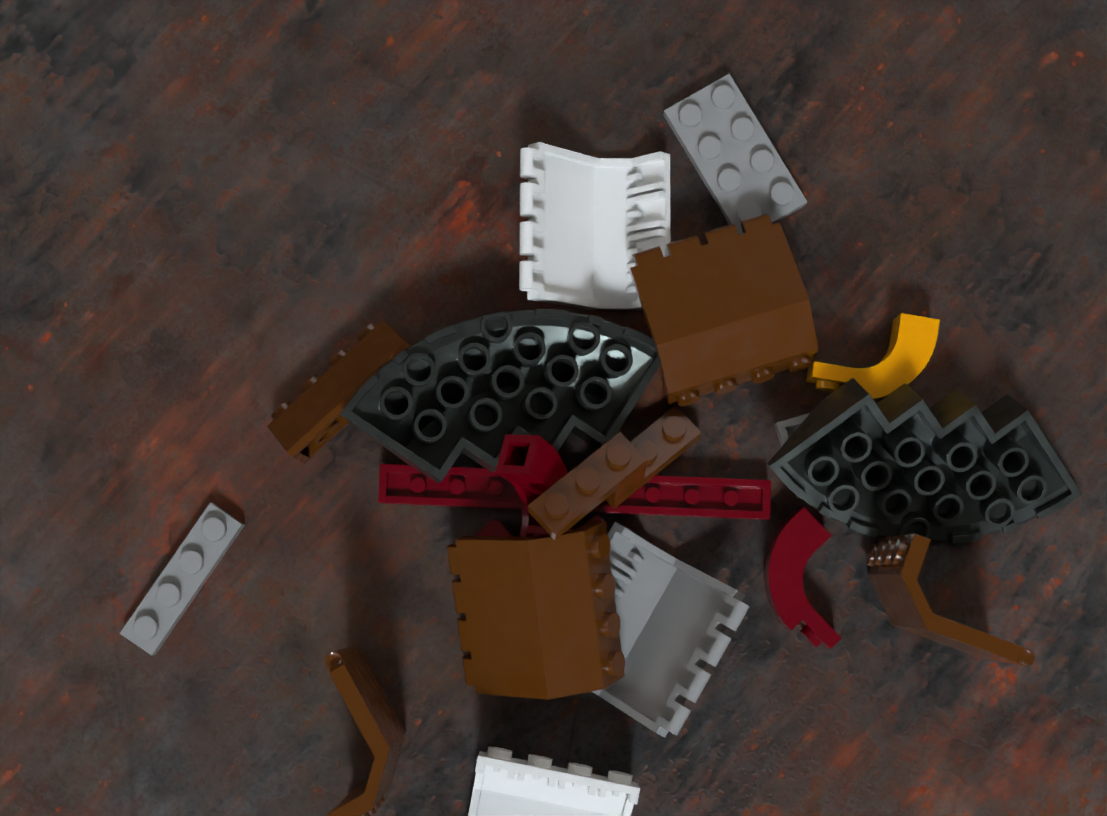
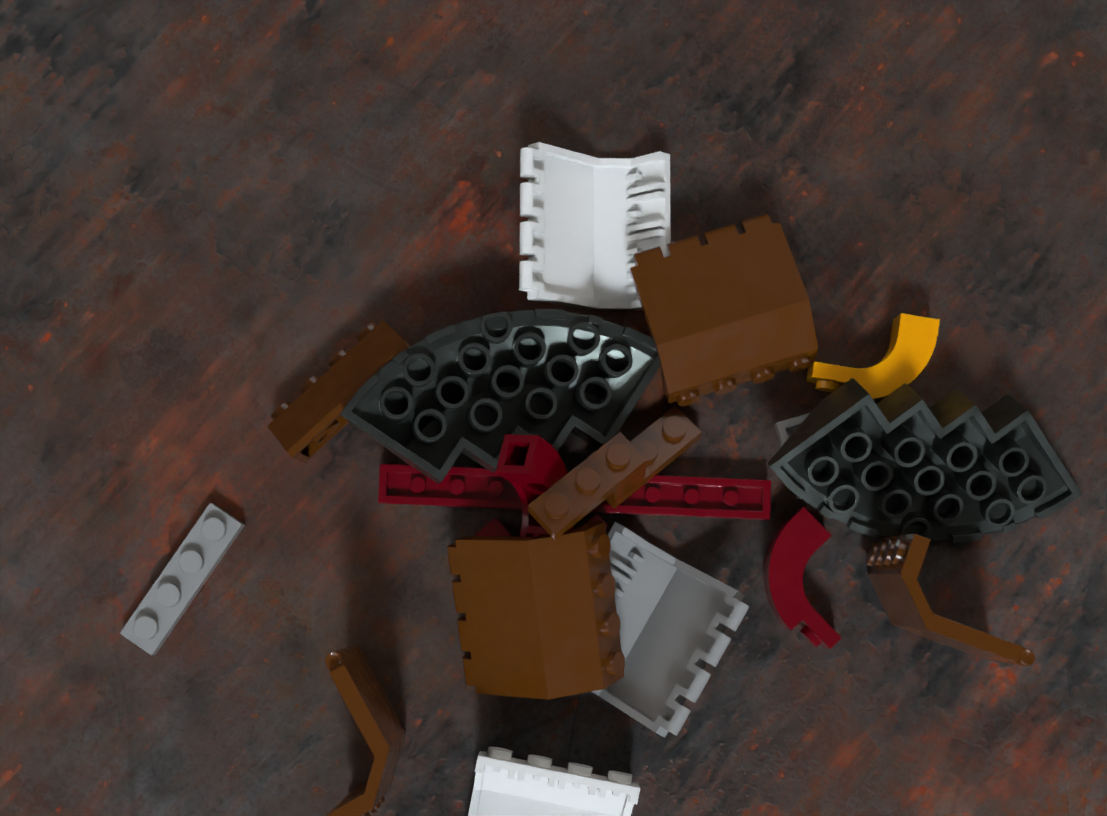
light grey plate [663,74,807,234] -> none

